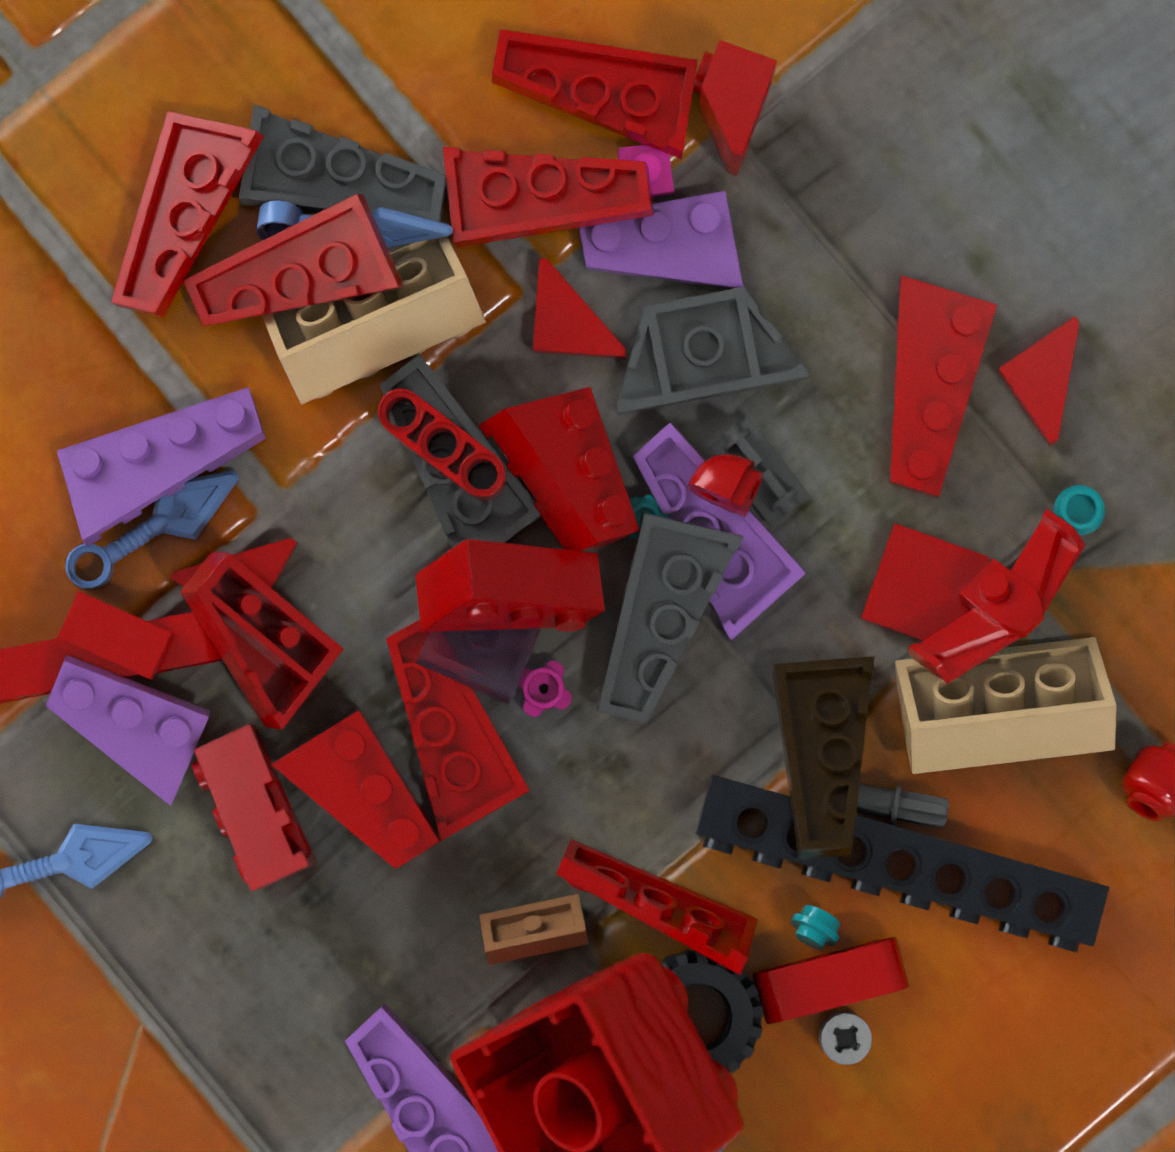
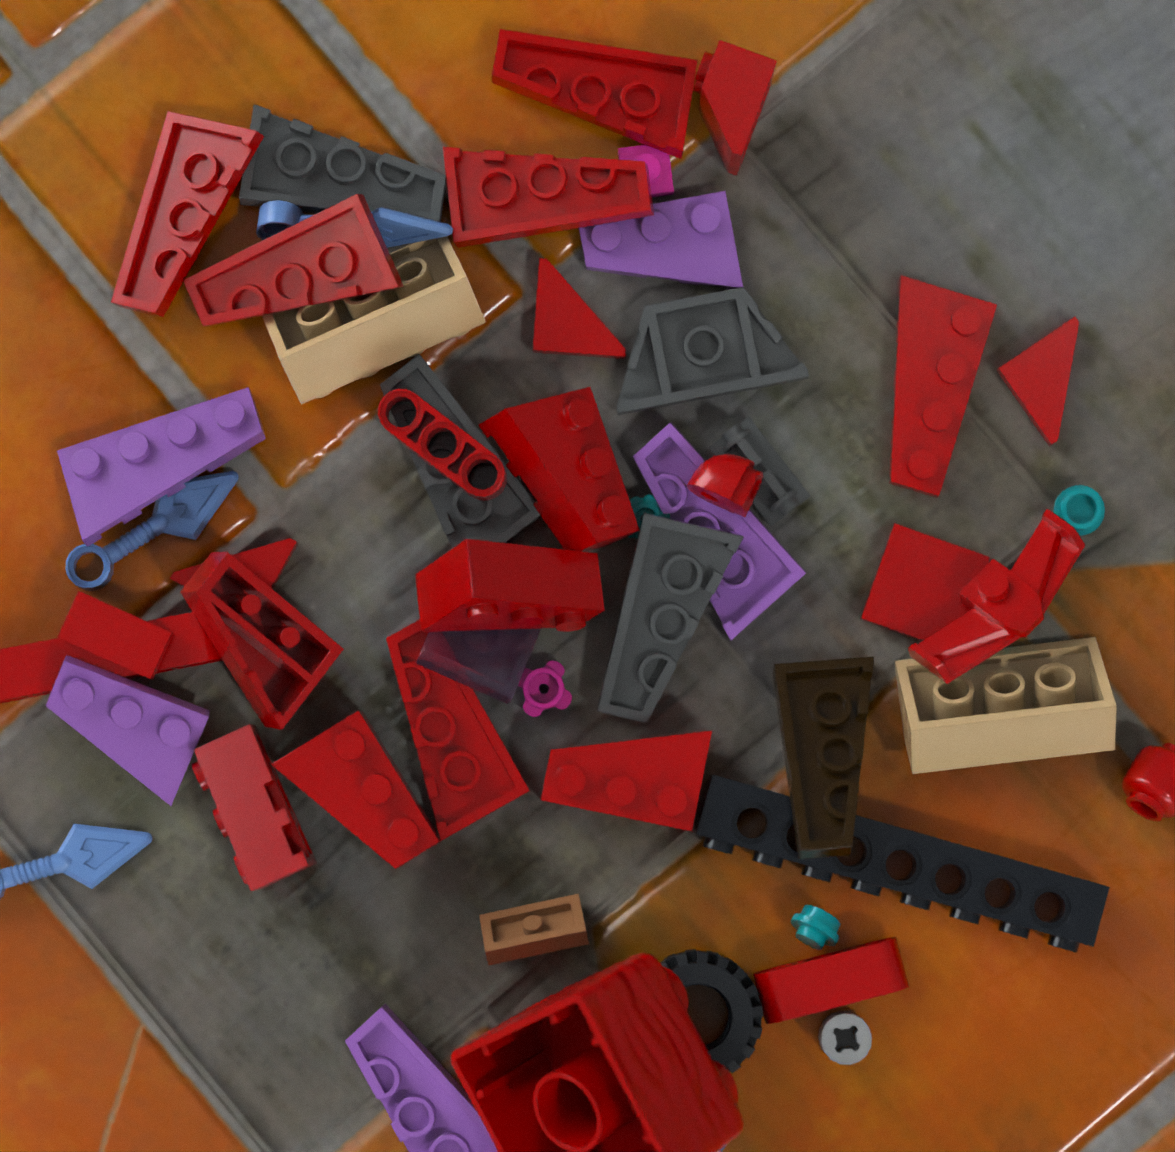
red wing [556,839,758,975] -> none
dark grey axle [856,783,949,828] -> none
none -> red wedge [540,730,712,831]

